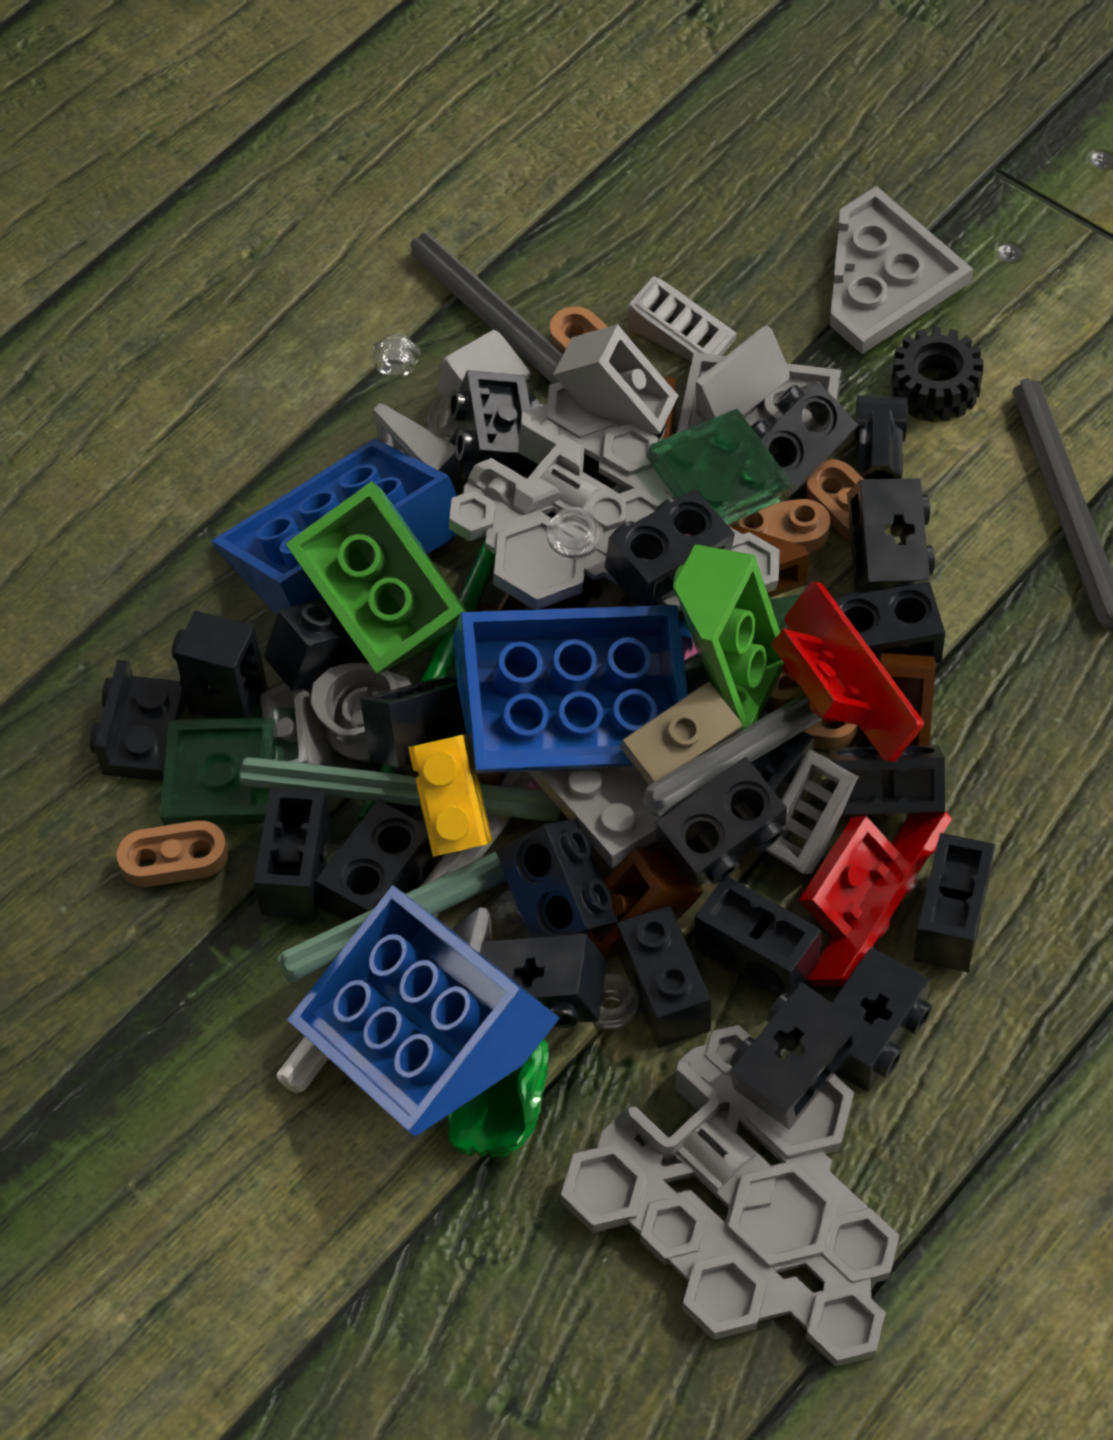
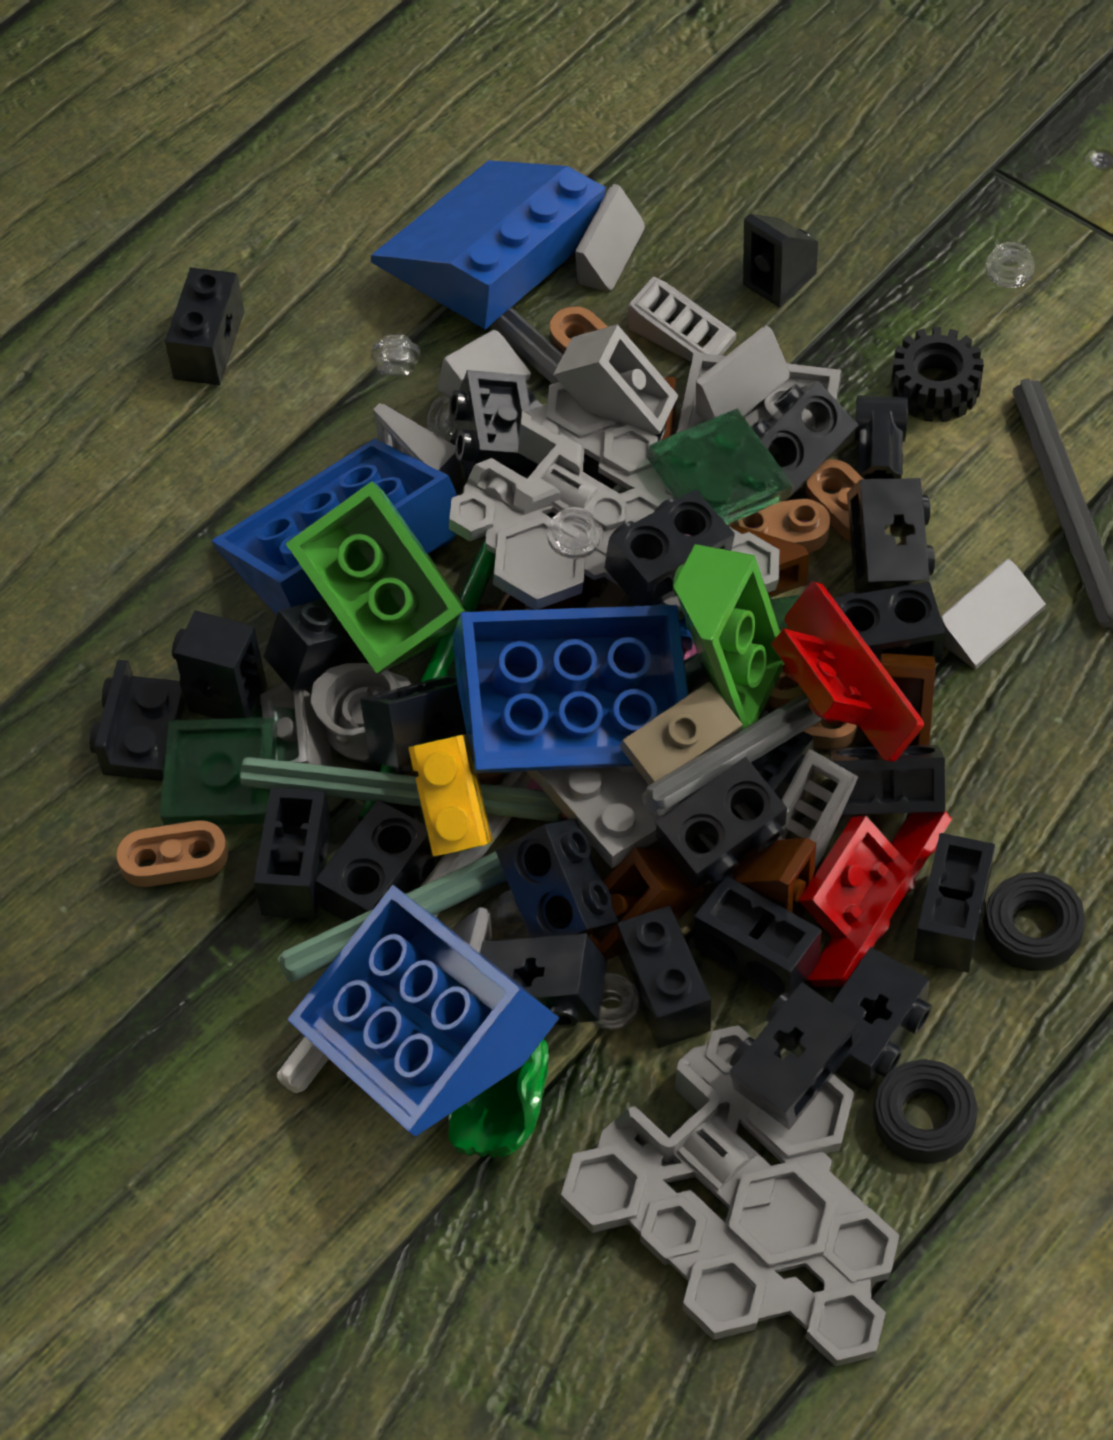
light grey plate [830,186,973,354] -> none
none -> black brick [165,267,245,385]
none -> blue slope [371,160,606,329]
none -> light grey slope [575,184,645,292]
none -> reddish brown slope [729,838,816,917]
none -> black slope [743,214,818,308]
none -> black tyre [873,1059,978,1164]
none -> light grey slope [941,559,1046,670]
none -> black tyre [983,872,1086,971]
none -> clear plate [986,242,1035,288]

